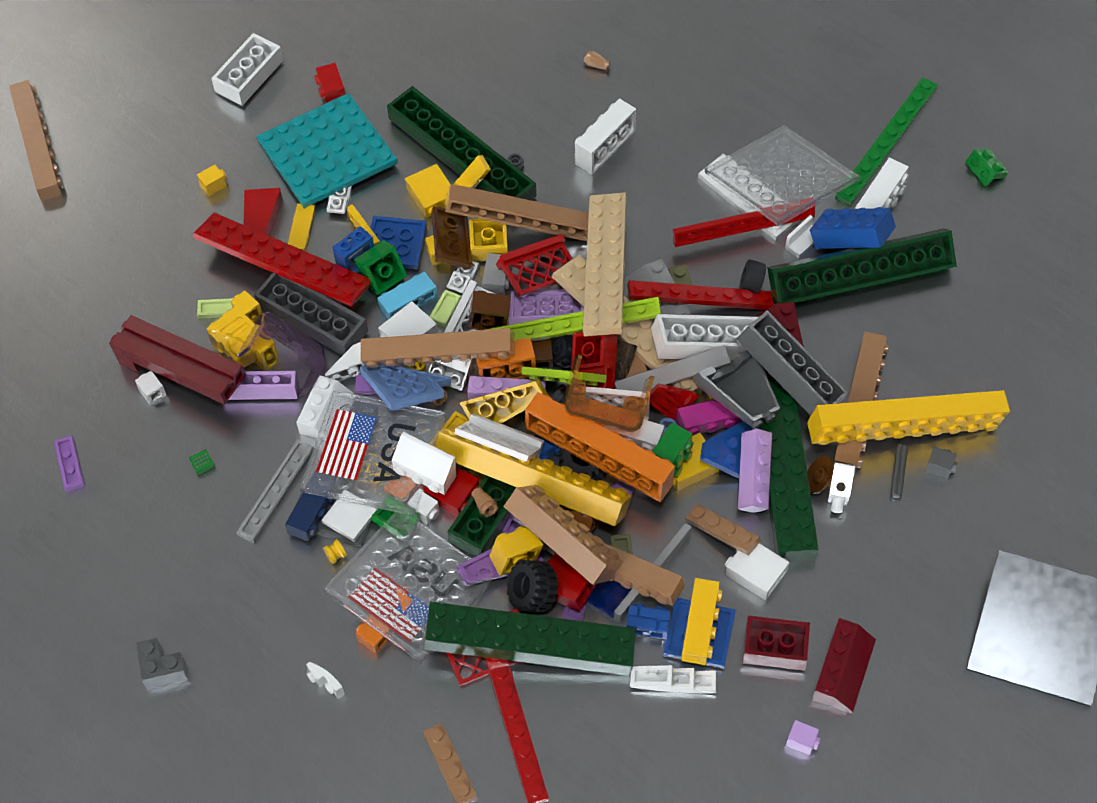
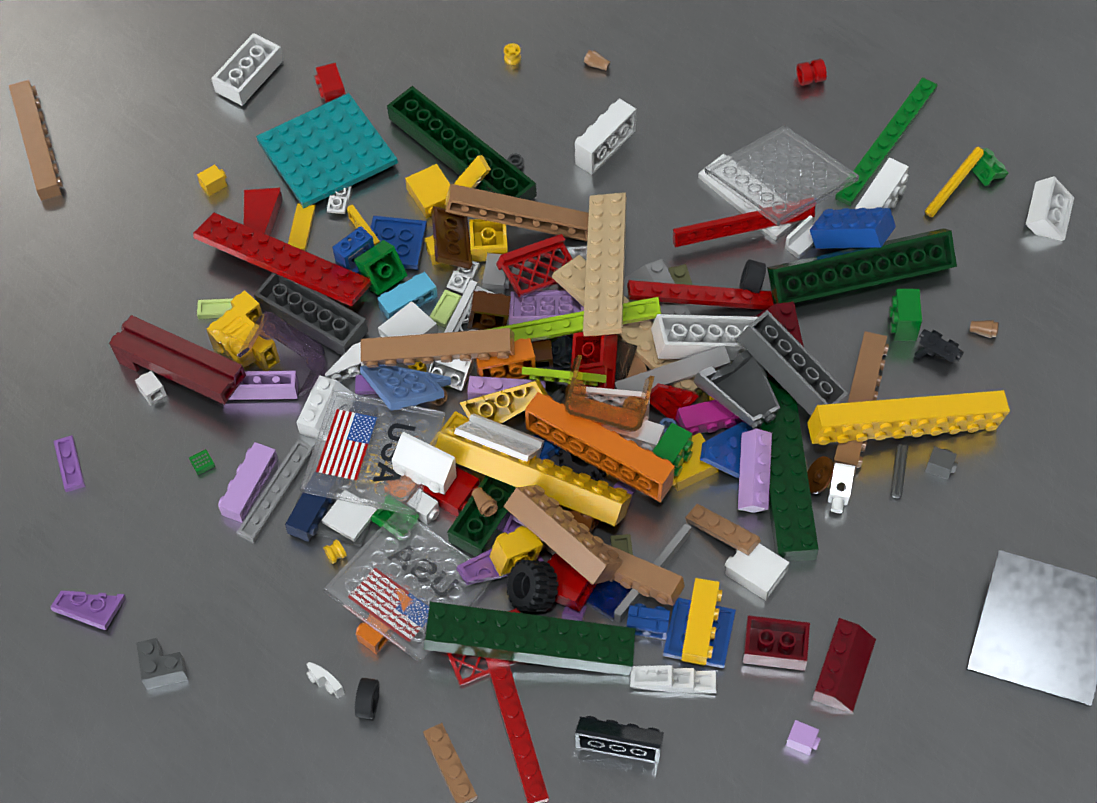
none -> medium lavender wing [50,591,126,630]
none -> lavender brick [218,442,278,523]
none -> black tyre [355,678,379,719]
none -> yellow wheel [504,43,521,65]
none -> black slope [575,716,664,763]
none -> red wheel [796,59,827,86]
none -> green brick [889,289,922,341]
none -> black brick [914,329,964,364]
none -> yellow axle [925,146,984,218]
none -> medium nougat cone [970,320,999,338]
none -> white slope [1026,176,1074,241]

